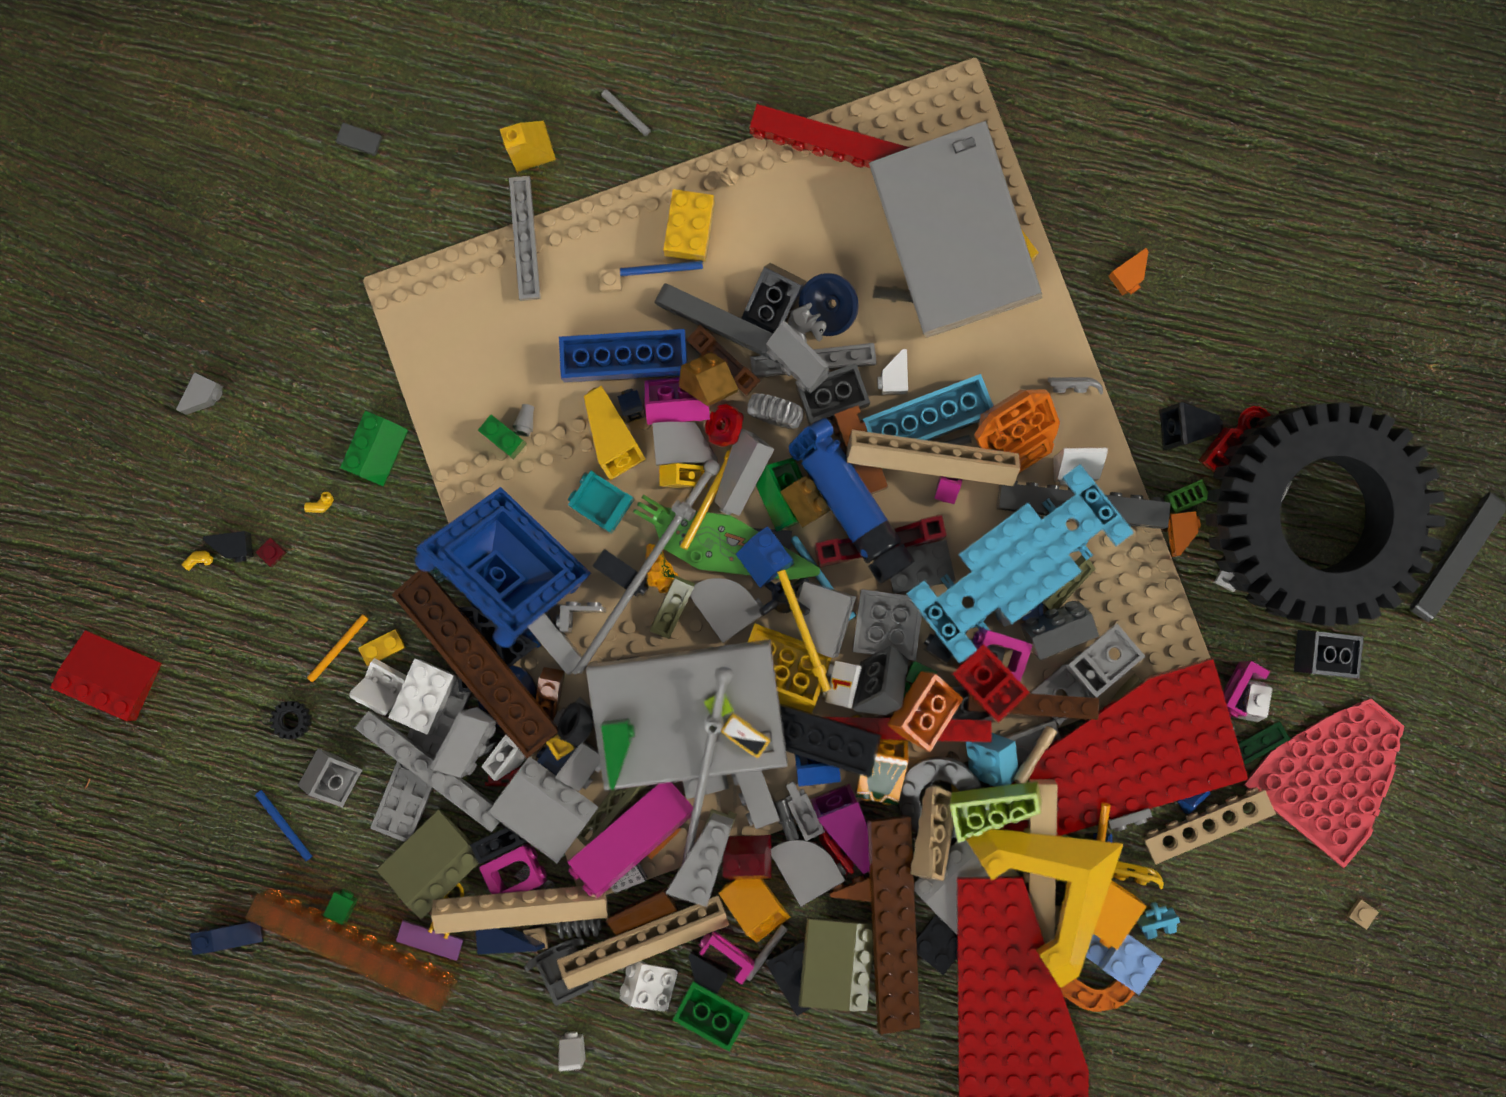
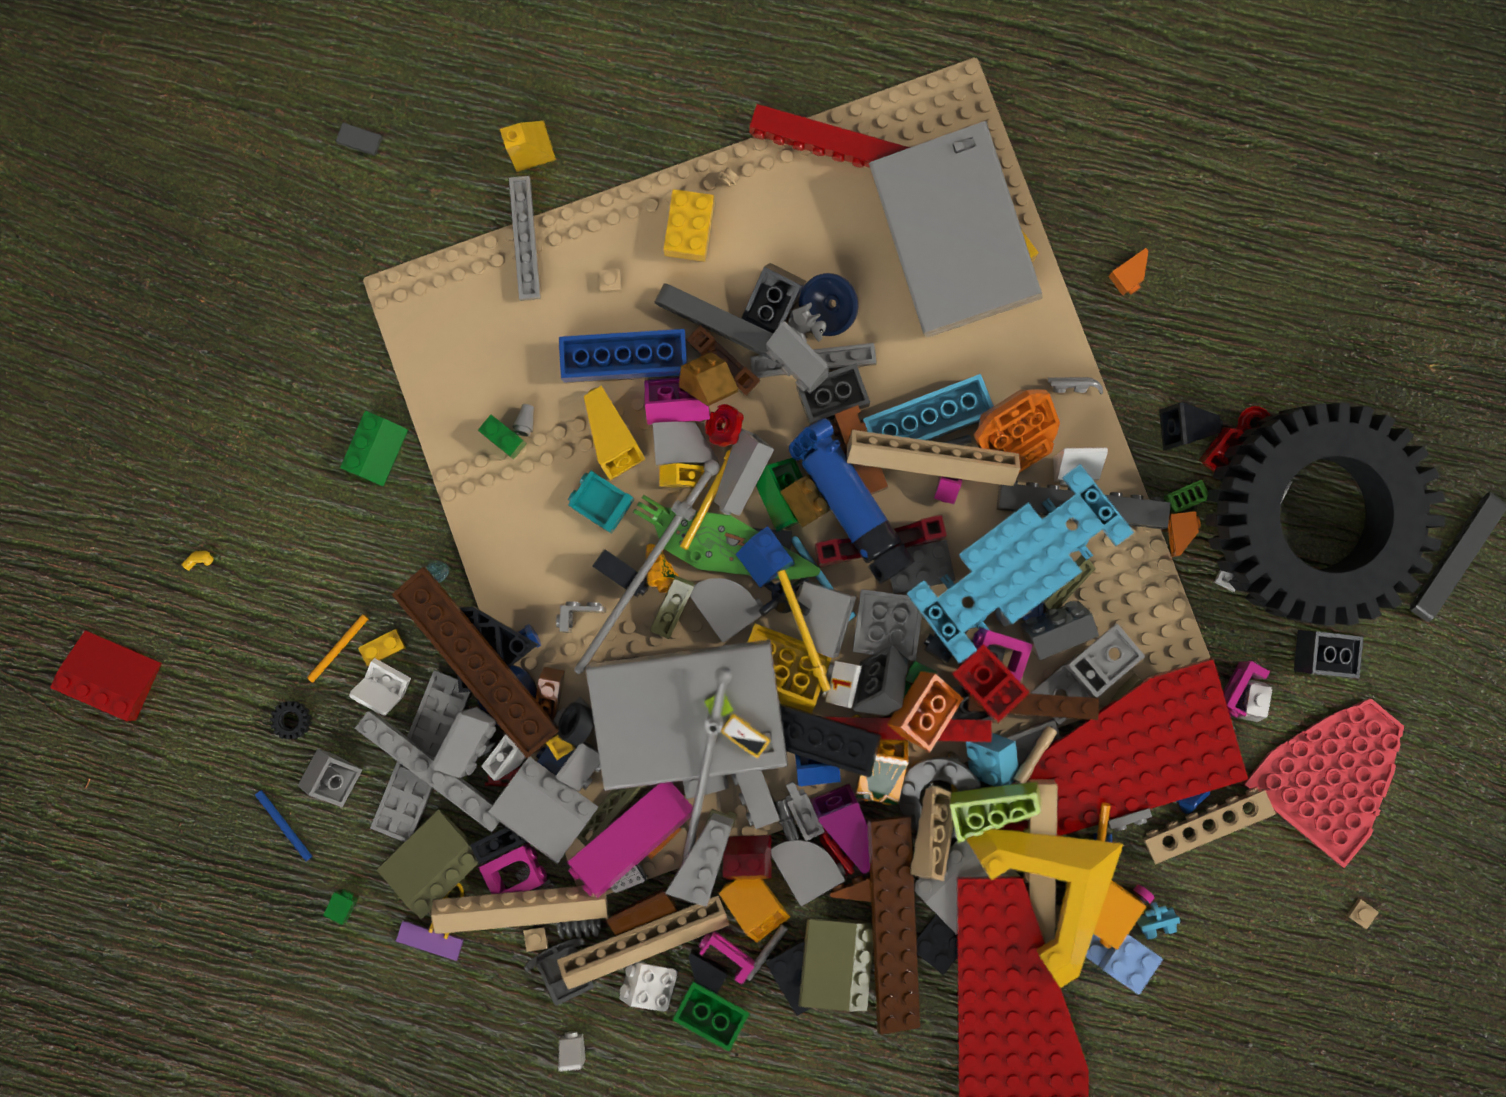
light grey slope [176,373,223,415] -> none
dark blue slope [190,920,264,955] -> none
black slope [203,531,253,563] -> none
clear orange brick [245,889,458,1012] -> none
dark red plate [255,538,287,567] -> none
yellow arm [304,492,334,513] -> none
white brick [388,659,457,735] -> none
blue piece [415,487,591,647] -> none
dark blue slope [476,927,545,955] -> none
light grey slope [528,612,582,675] -> none
light grey bar [601,89,651,136] -> none
green slope [601,718,635,790] -> none
black slope [617,389,646,423] -> none
blue bar [620,261,703,276] -> none
light grey gear [747,393,804,429] -> none
clear smoke pin [872,285,913,303] -> none
white slope [877,349,908,395] -> none
orange plate [1061,979,1135,1012] -> none
yellow piece [1113,861,1164,889] -> none
dark green plate [1238,721,1290,765] -> none
none -> dark pink tile [1132,885,1154,904]

